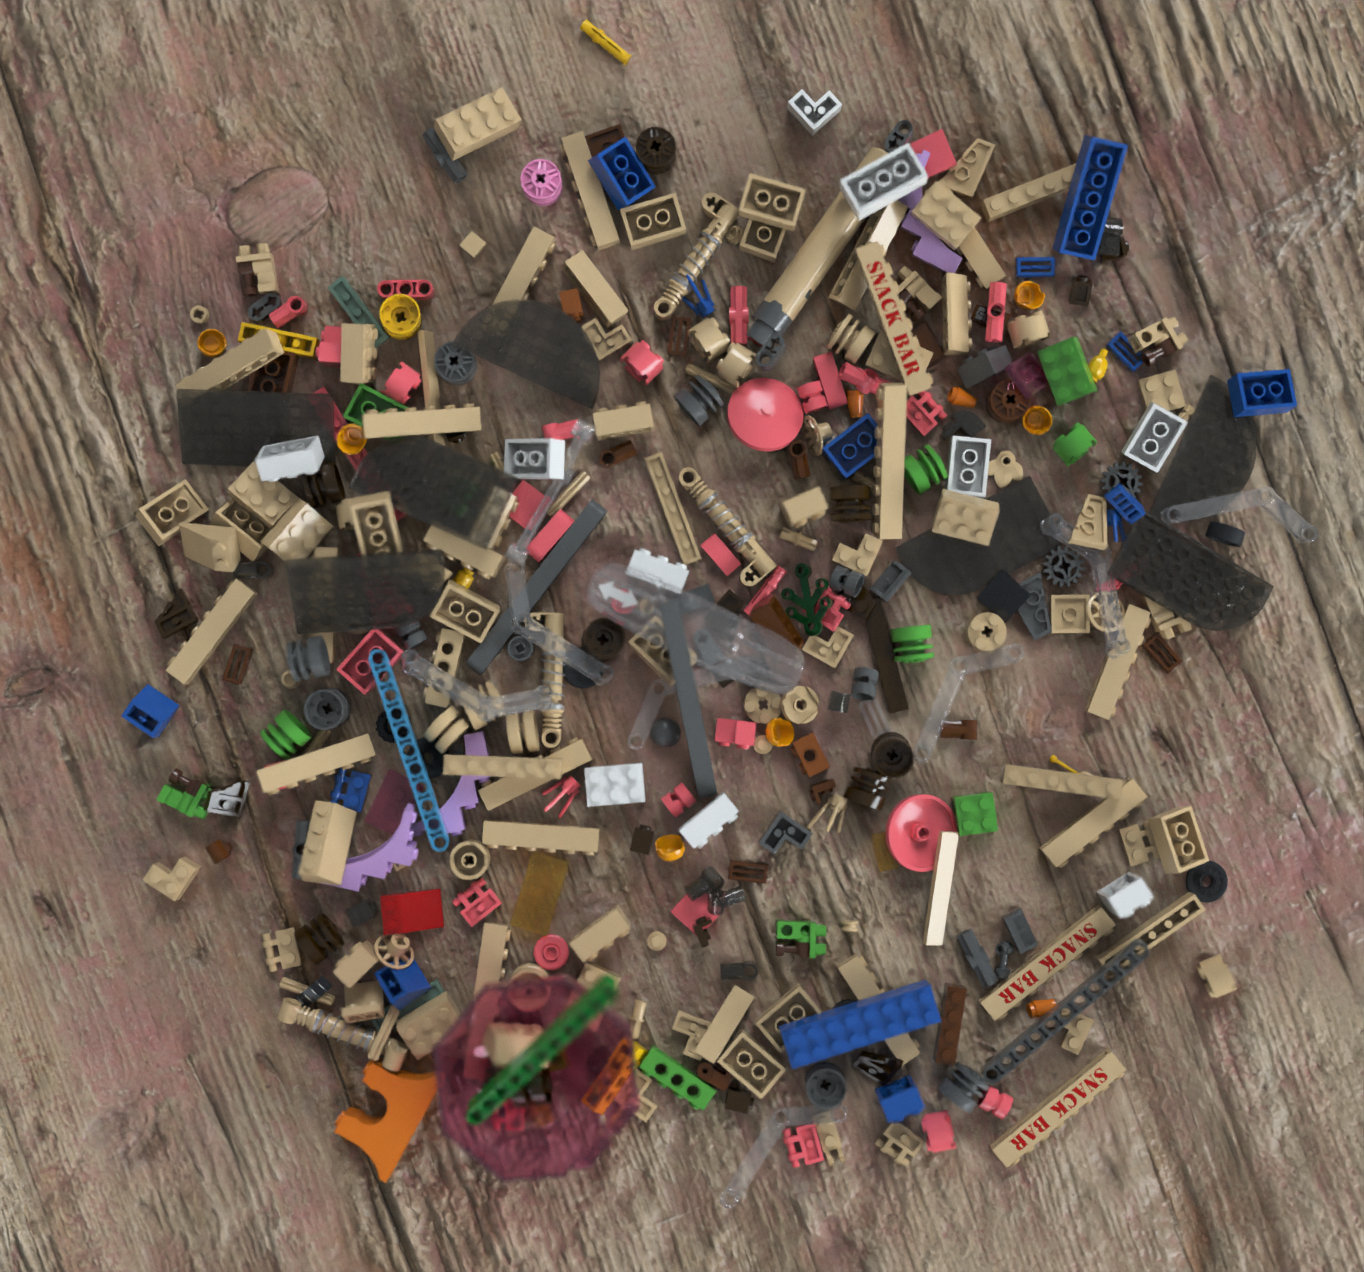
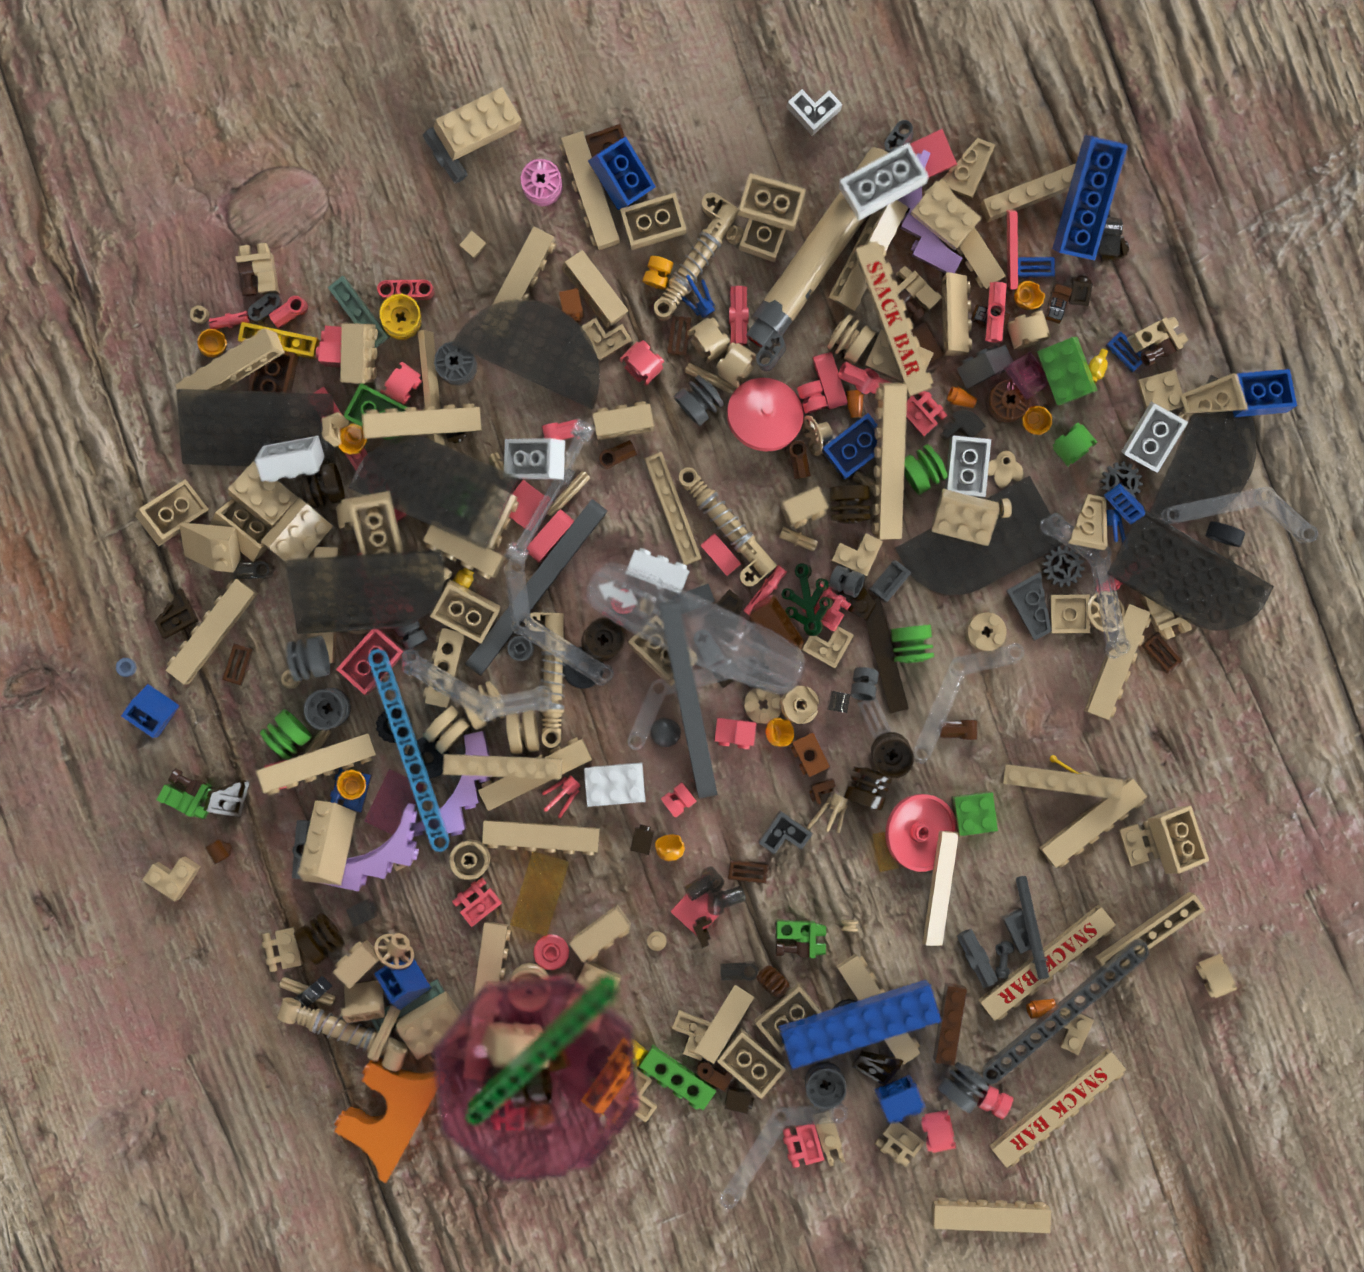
red slope [380,888,444,935] -> none
yellow pin [580,19,632,65] -> none
tan axle [627,999,647,1039] -> none
dark brown wheel [635,127,676,175] -> none
white brick [679,792,739,849] -> none
tan plate [753,735,772,754] -> none
black tile [976,569,1031,623] -> none
white brick [1097,872,1154,918] -> none
black wheel [1185,861,1228,903] -> none
none -> sand blue tile [116,658,137,677]
none -> coral pin [209,311,250,329]
none -> tan bracket [322,412,349,447]
none -> light orange hair [337,770,366,800]
none -> light orange wheel [642,255,674,290]
none -> reddish brown gear [756,966,790,998]
none -> tan brick [932,1198,1051,1233]
none -> tan tile [999,498,1012,518]
none -> coral tile [1007,209,1018,289]
none -> dark grey axle [1016,876,1050,980]
none -> reddish brown leg [1045,284,1072,324]
none -> tan wing [1181,373,1248,413]

